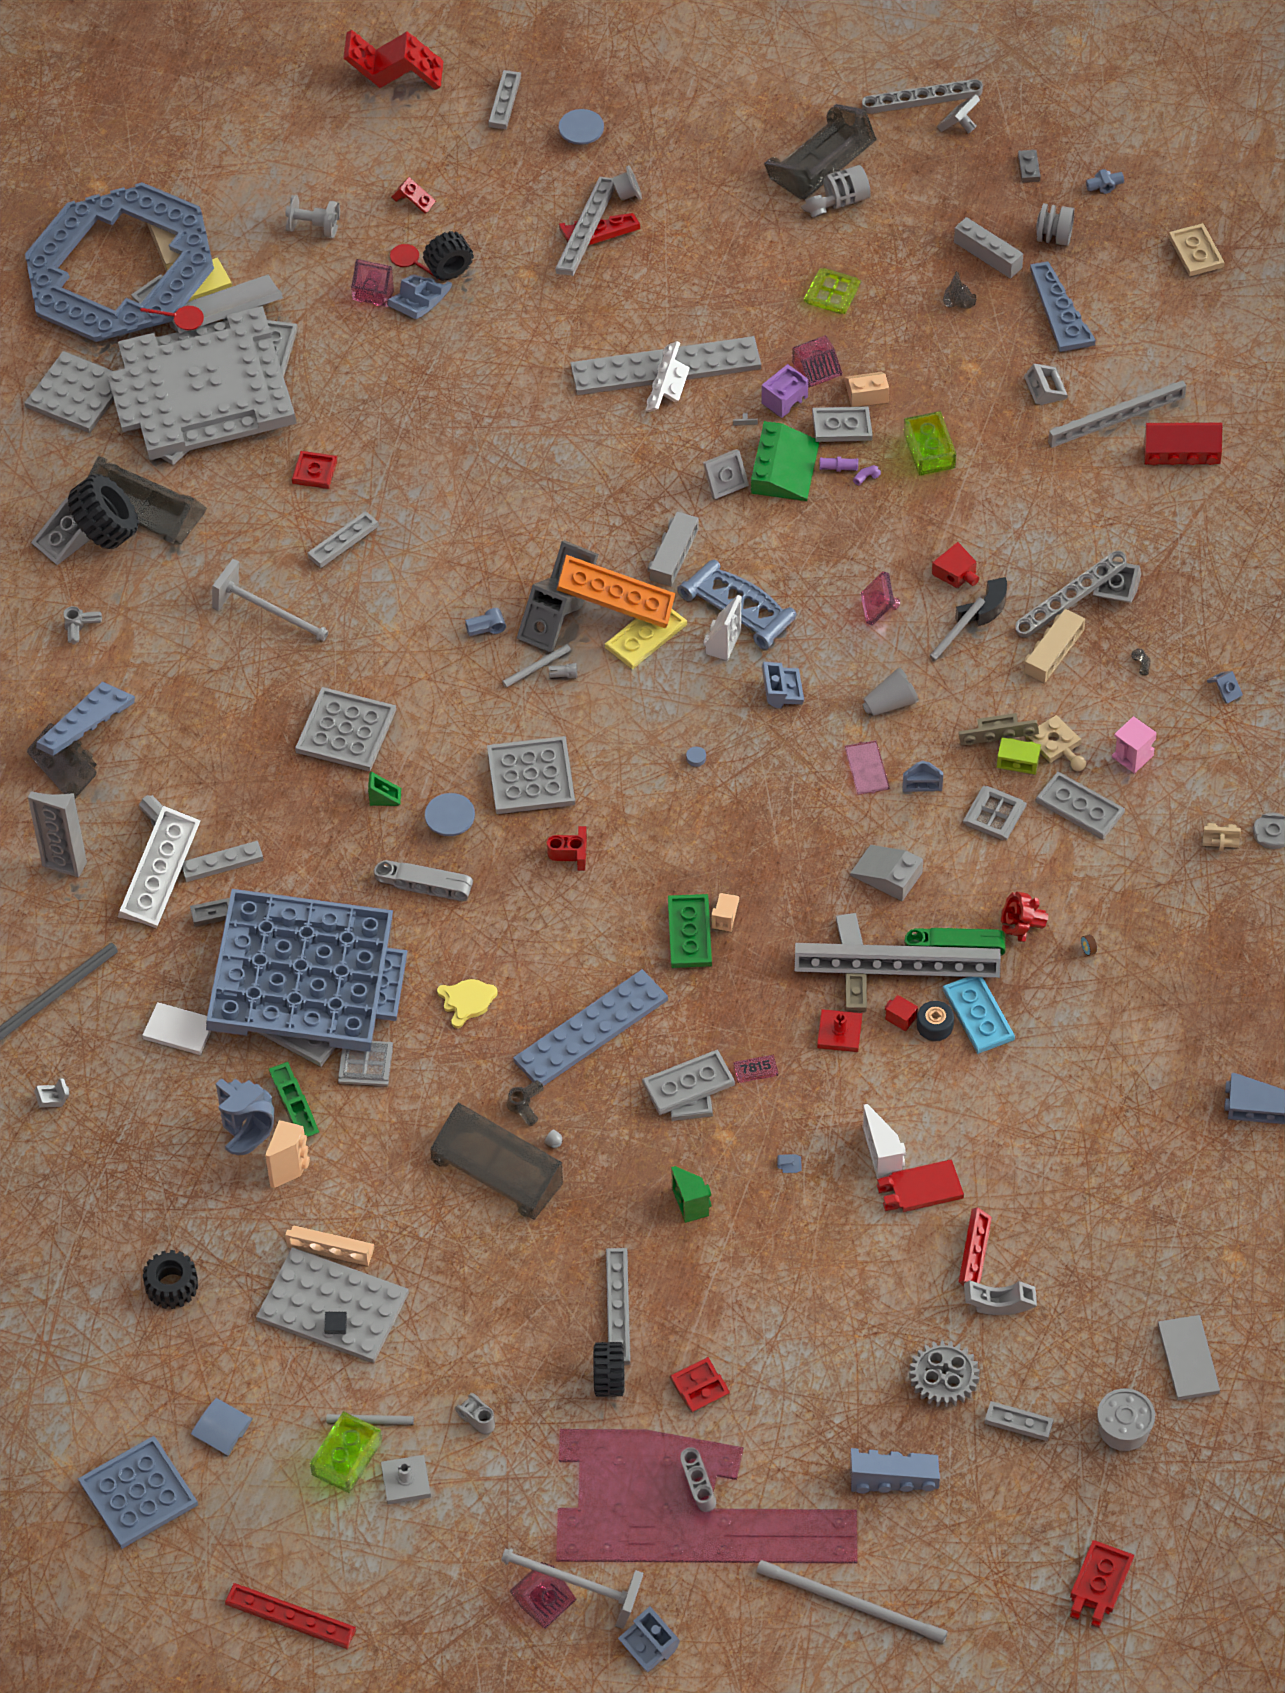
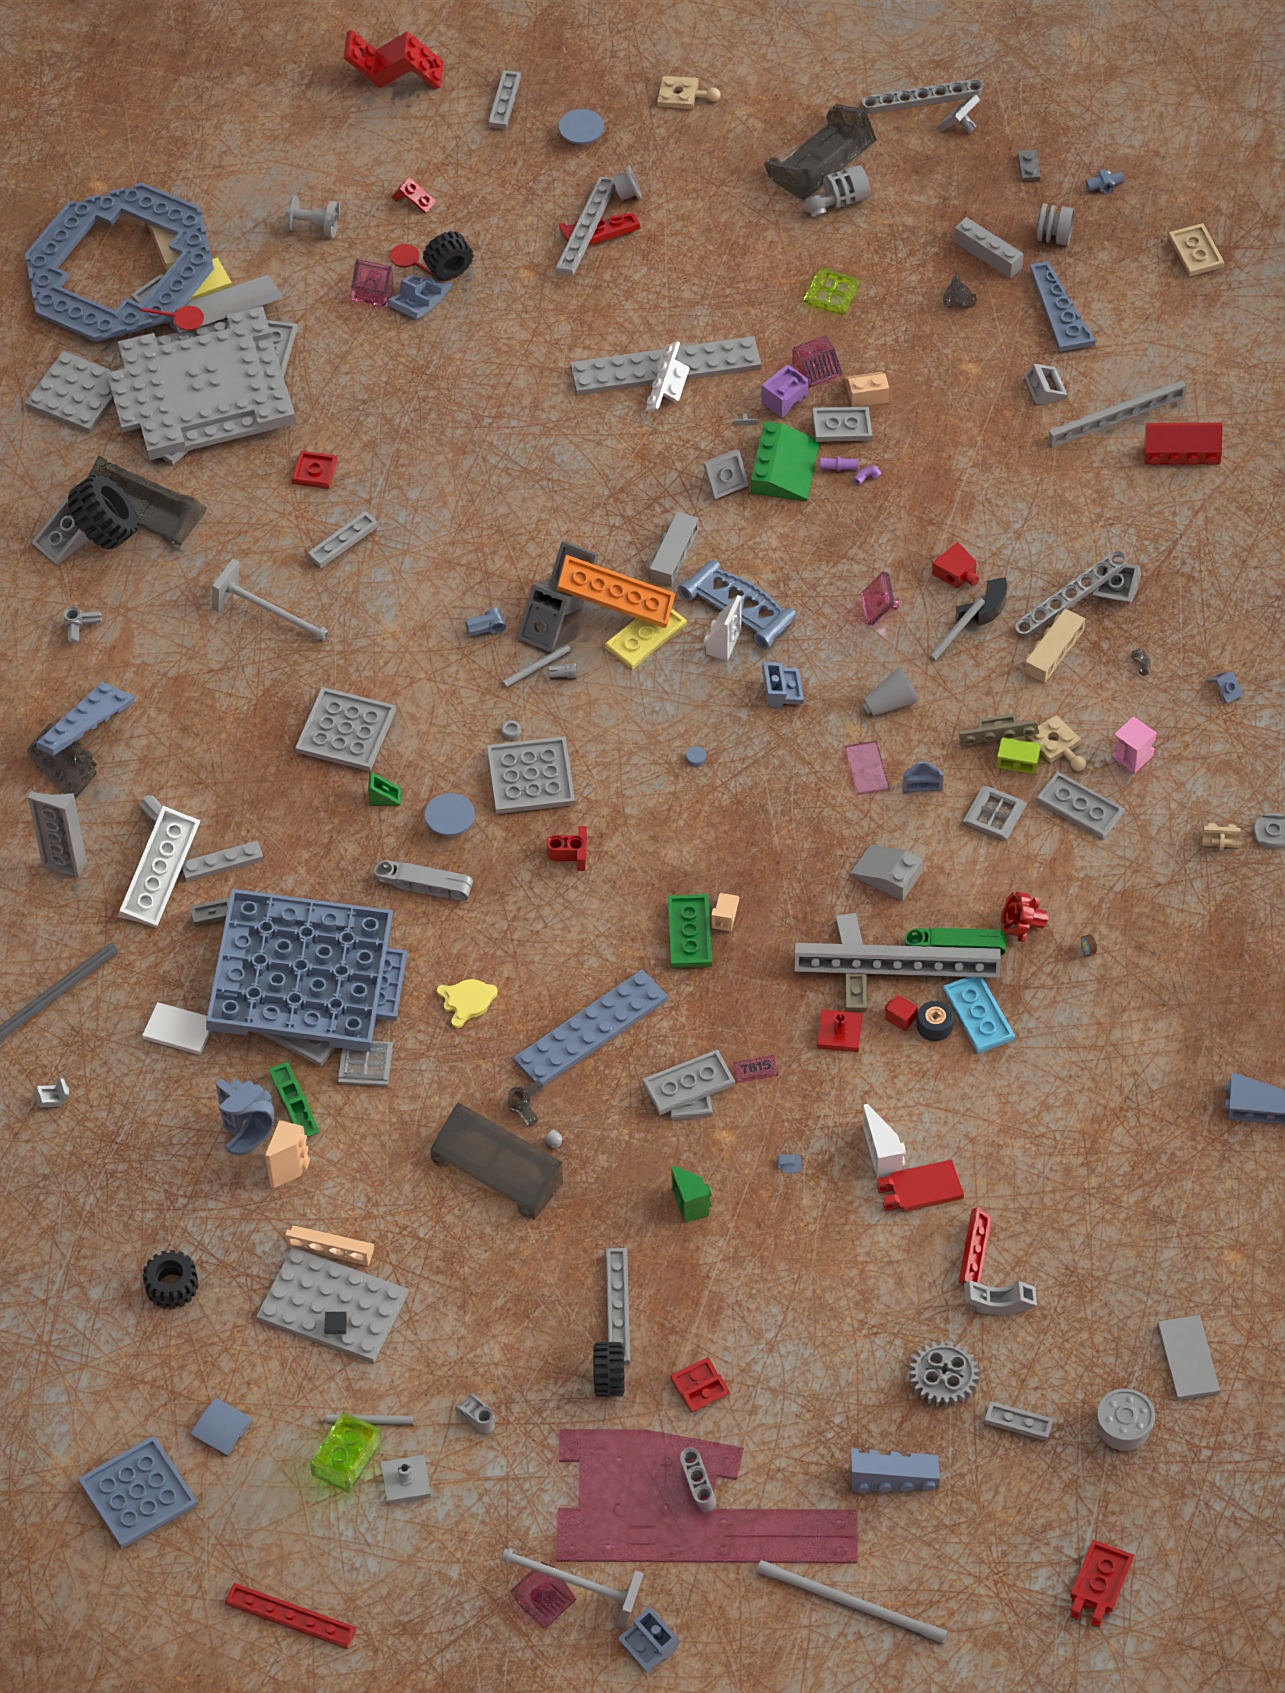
clear neon green brick [903,411,956,476] -> none
none -> light grey tile [502,720,521,740]
none -> tan plate [657,76,721,109]

